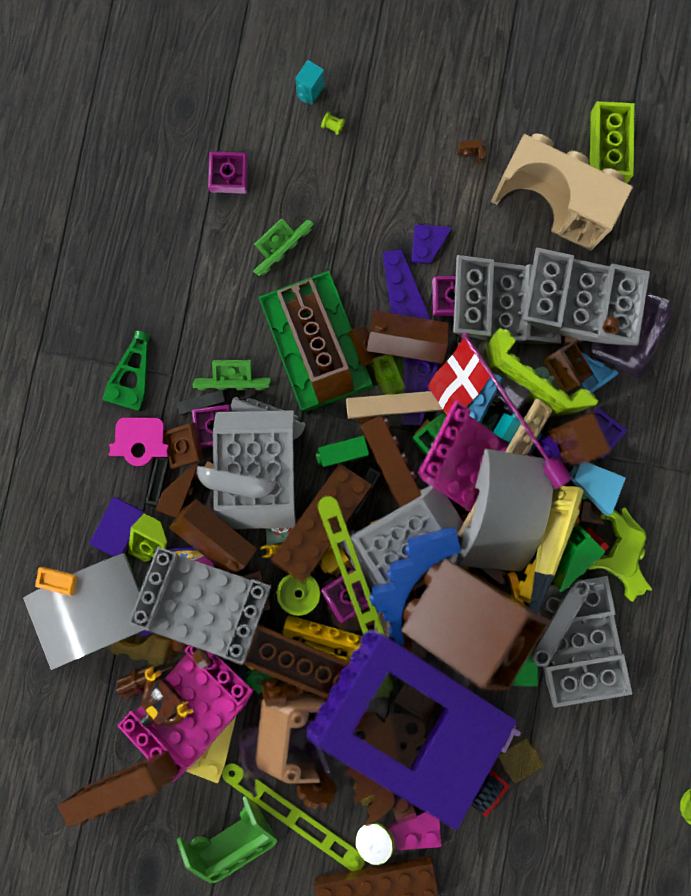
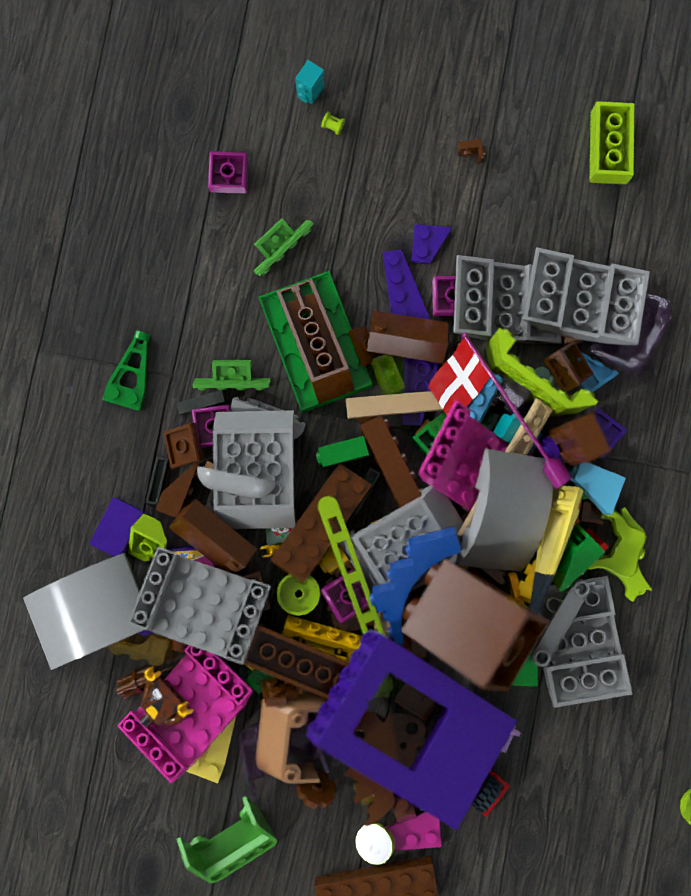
light orange tile [35,567,78,596] -> none
reddish brown brick [57,750,179,827] -> none
dark pink piece [109,418,169,466] -> none
reddish brown tile [192,649,211,669] -> none
lime piece [222,763,364,871] -> none
tan piece [491,134,633,251] -> none
clear yellow piece [498,738,544,784] -> none
reddish brown hinge [603,317,620,334] -> none

